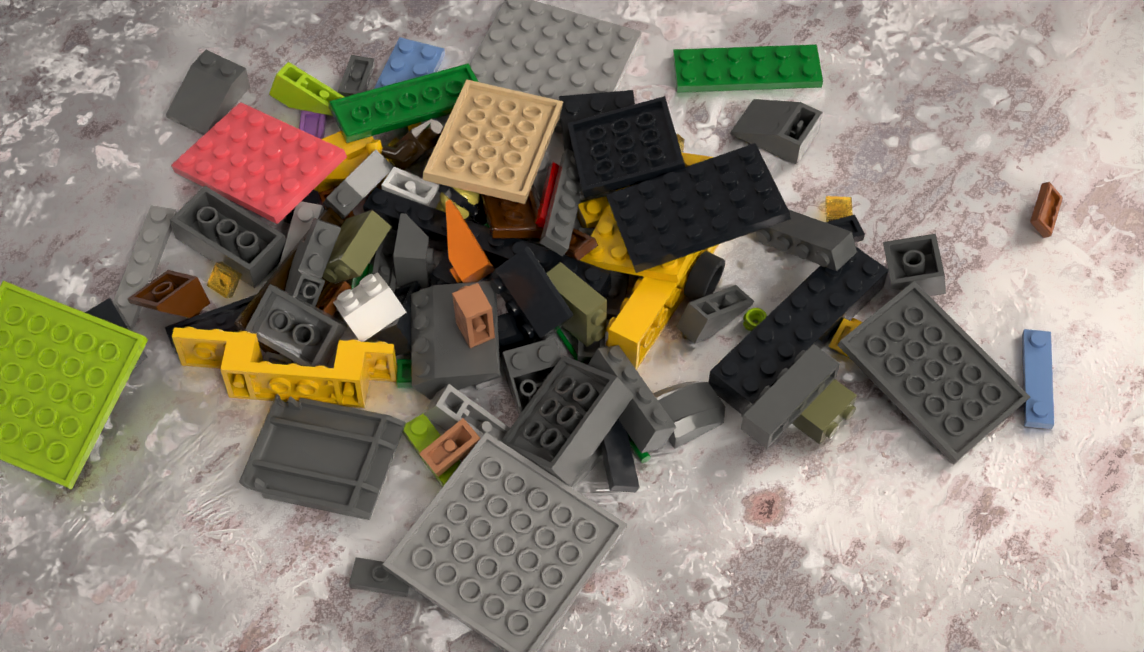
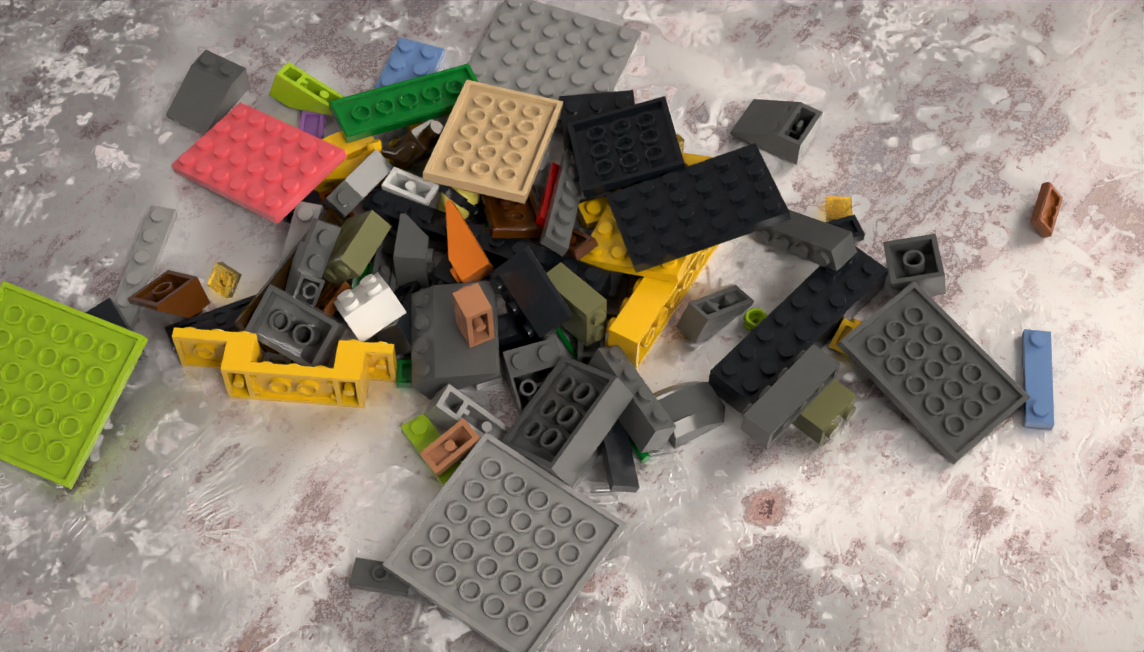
dark grey brick [170,186,286,288] -> none
dark grey piece [239,394,406,520] -> none
dark grey plate [338,55,375,97] -> none
green plate [673,44,823,93] -> none
black tyre [684,251,725,300] -> none

